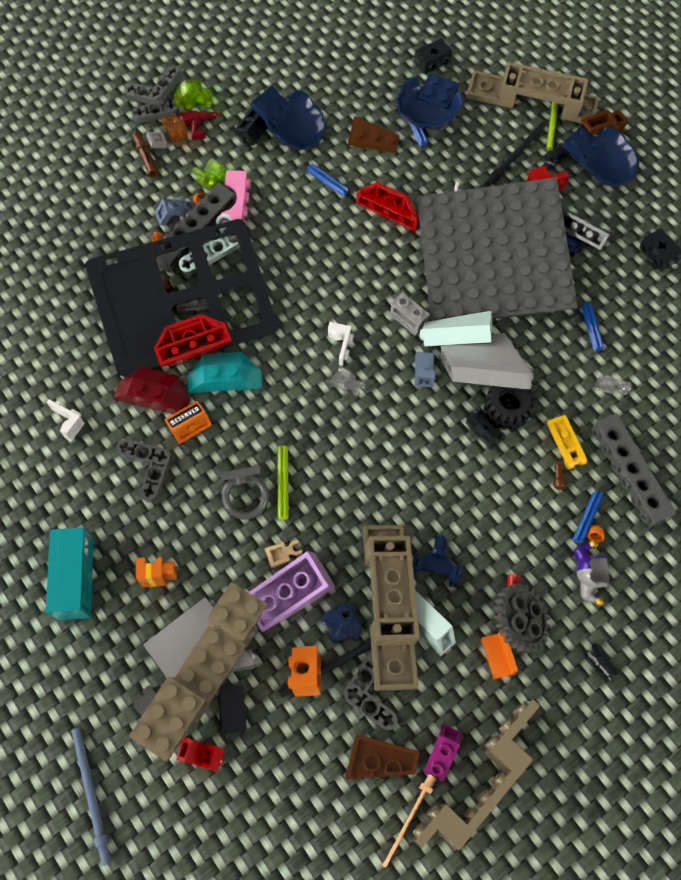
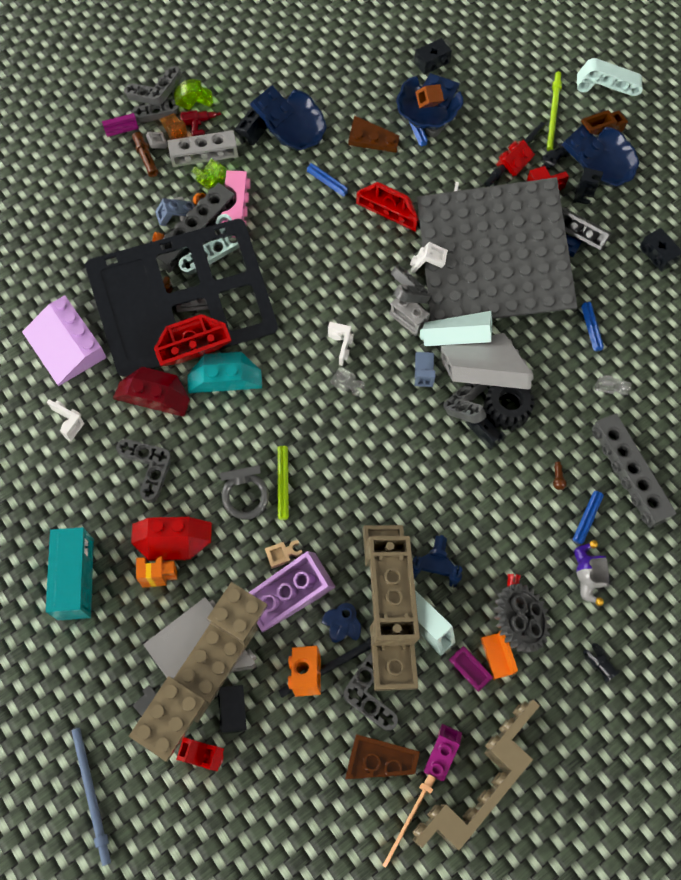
orange panel [164,401,212,444] -> none
dark tan bracket [466,62,599,123] -> none
yellow plate [547,415,587,470] -> none
orange hinge [588,525,605,543] -> none
none -> slope [23,295,107,386]
none -> magenta tile [102,113,139,137]
none -> red wedge [131,517,212,561]
none -> light grey brick [167,130,238,167]
none -> dark grey beam [391,265,432,304]
none -> white bracket [410,242,448,274]
none -> dark orange brick [415,84,444,108]
none -> dark grey beam [443,383,488,423]
none -> magenta tile [449,646,493,692]
none -> red bracket [496,139,535,177]
none -> black hinge [573,167,603,204]
none -> light aqua beam [577,58,643,96]

